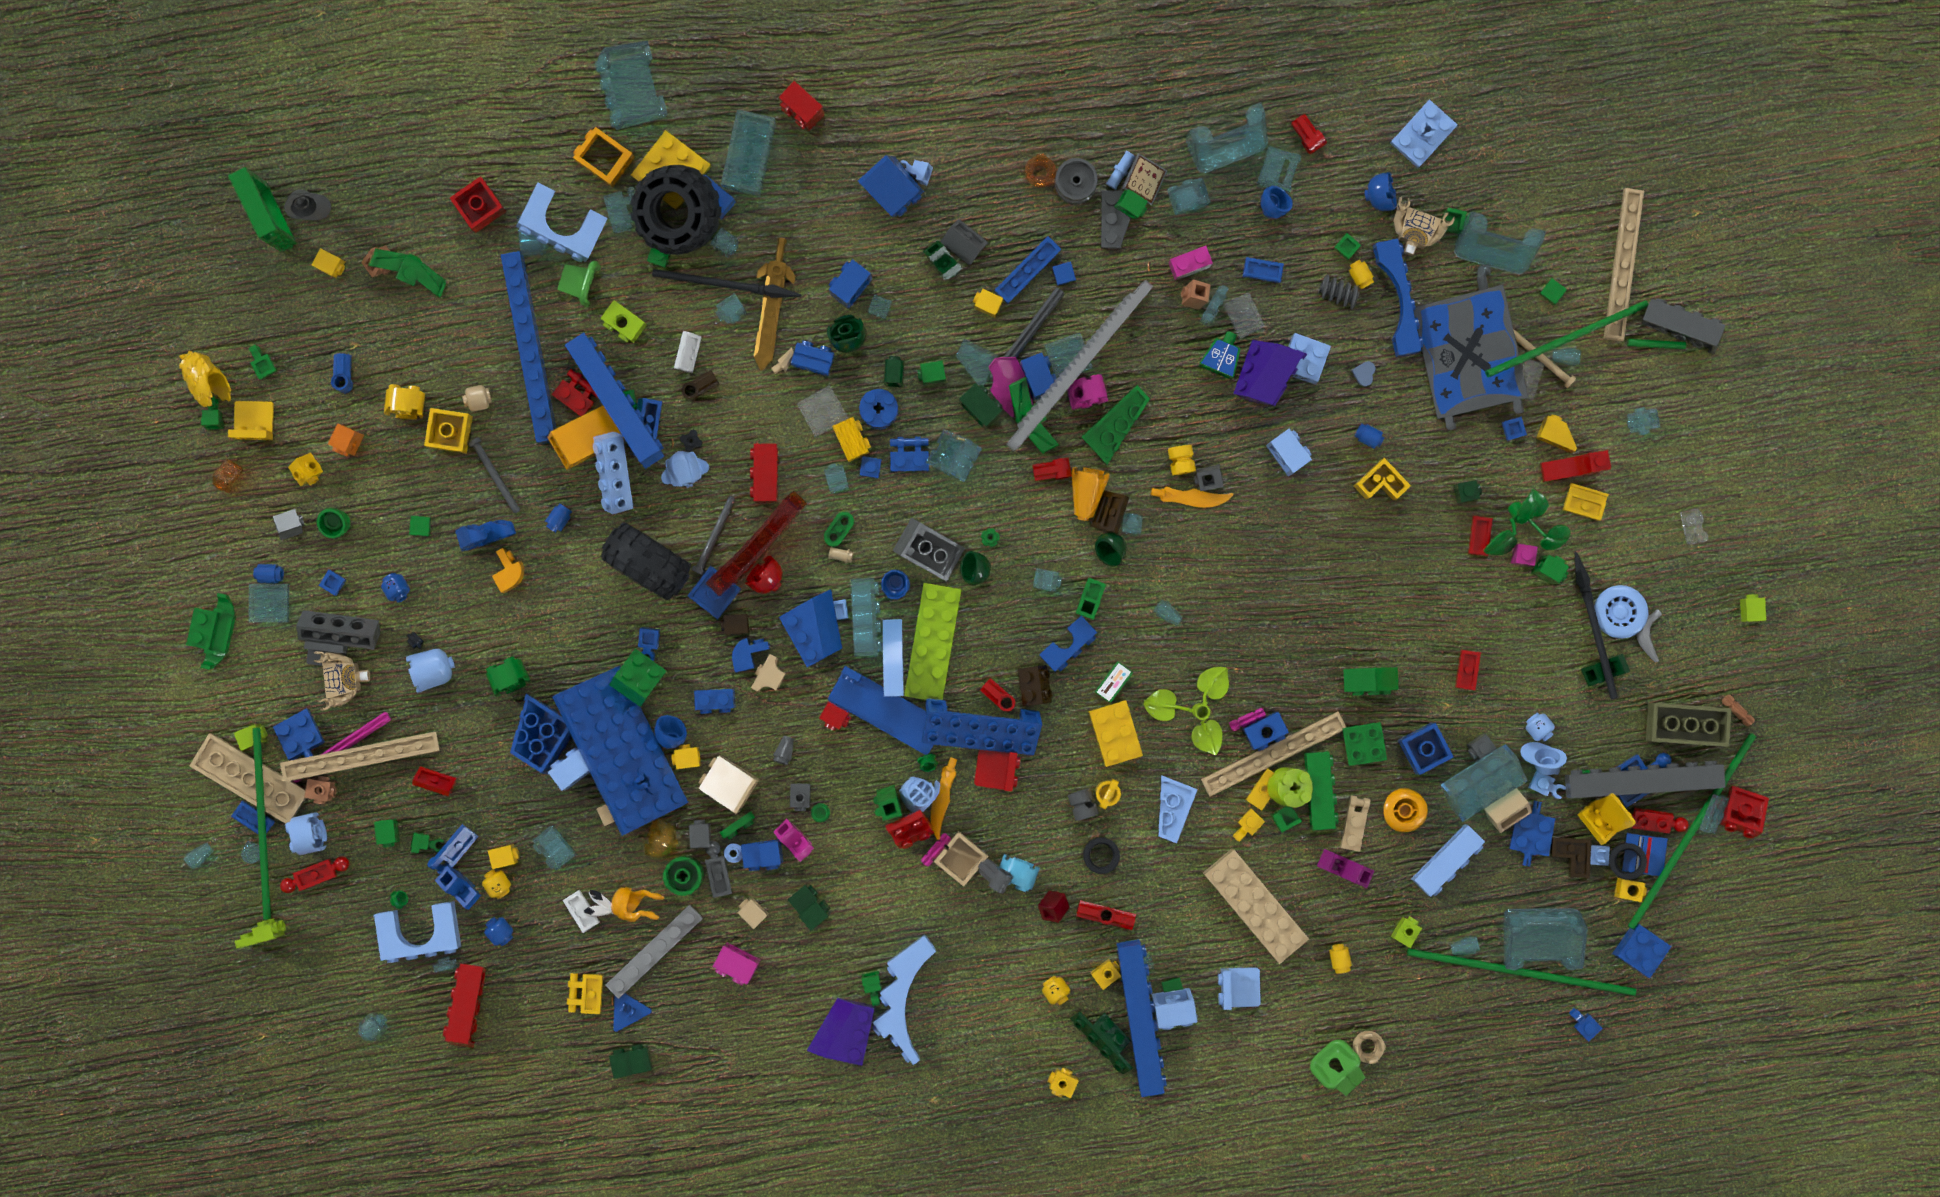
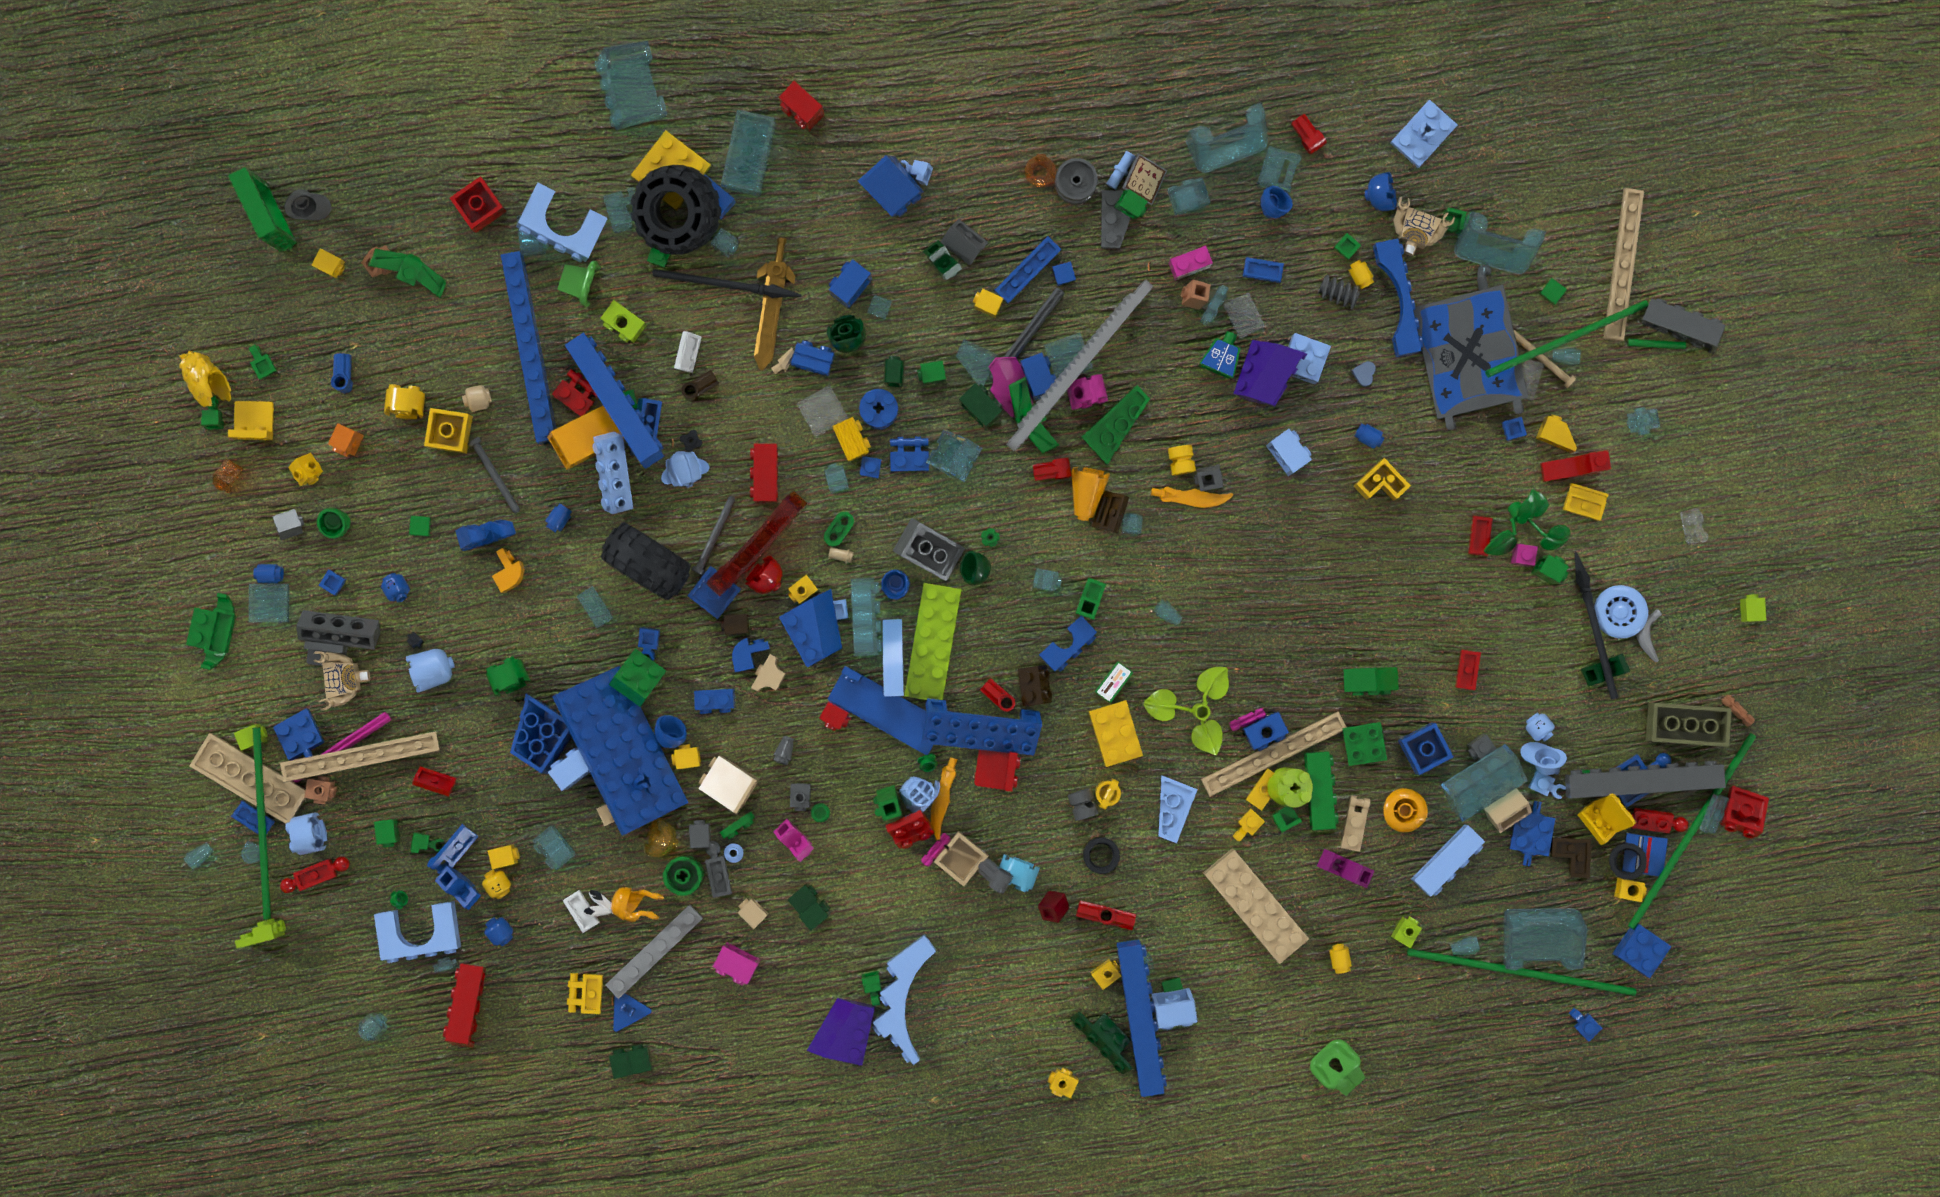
light orange window [573,127,635,188] -> none
clear light blue brick [715,293,746,324] -> none
blue brick [741,839,783,871] -> none
yellow head [1042,976,1071,1006] -> none
dark green hat [1095,532,1127,567] -> none
light blue bracket [1218,967,1260,1010] -> none
tan piece [1352,1031,1386,1064] -> none
dark green brick [1453,480,1482,504] -> none
light blue tile [1590,845,1610,866] -> none
none -> clear light blue plate [576,586,614,628]
none -> yellow brick [788,575,819,604]

